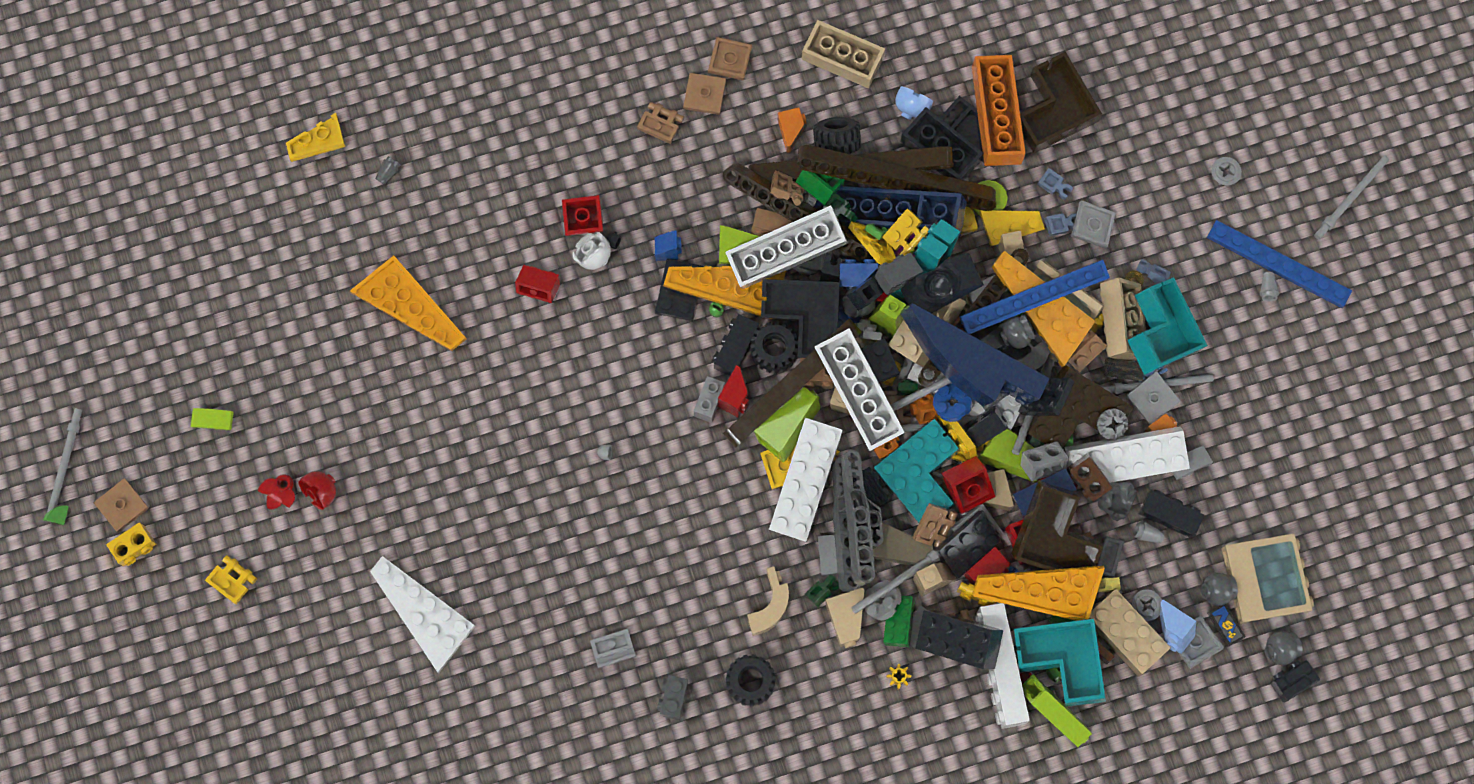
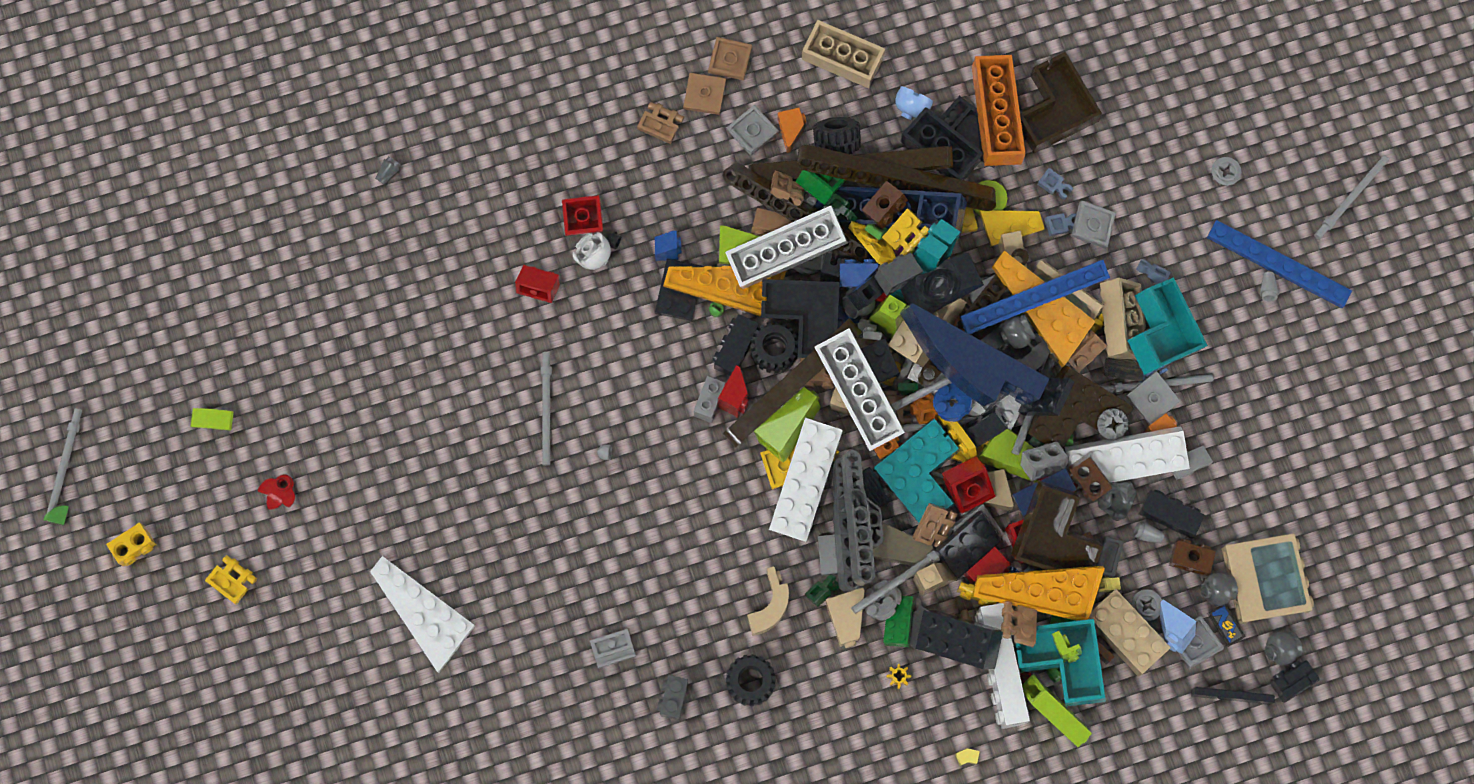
medium nougat plate [94,478,149,533] -> none
yellow wing [286,113,345,162] -> none
red cylinder [298,471,336,510] -> none
light orange wing [350,255,466,351] -> none
clear yellow plate [1125,270,1144,286] -> none
none -> light grey bar [541,352,552,466]
none -> light grey plate [726,105,779,156]
none -> reddish brown brick [862,181,908,229]
none -> light yellow piece [955,748,980,766]
none -> medium nougat plate [1001,601,1037,647]
none -> lime bracket [1052,631,1082,663]
none -> reddish brown brick [1169,539,1216,577]
none -> black tile [1191,687,1275,705]

